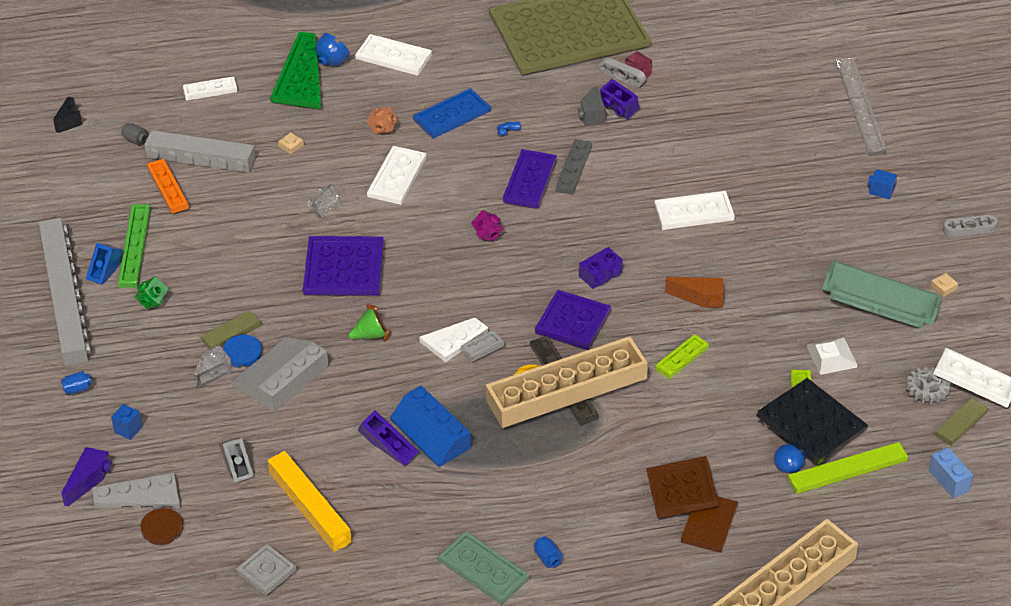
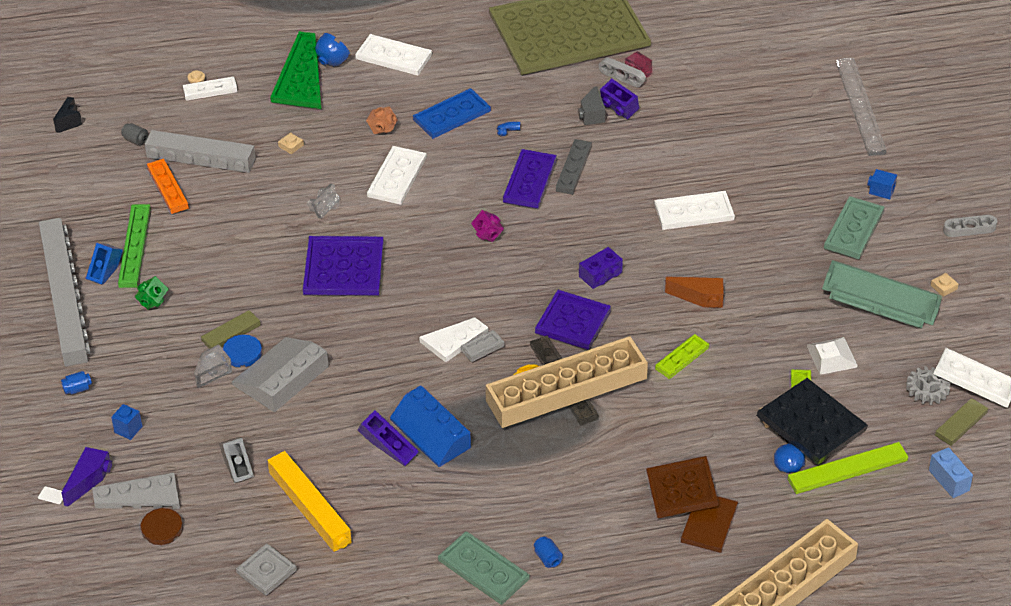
bright green hat [348,304,390,342] -> none
none -> white sticker [38,486,63,504]
none -> tan plate [188,70,205,84]
none -> sand green plate [824,196,884,259]

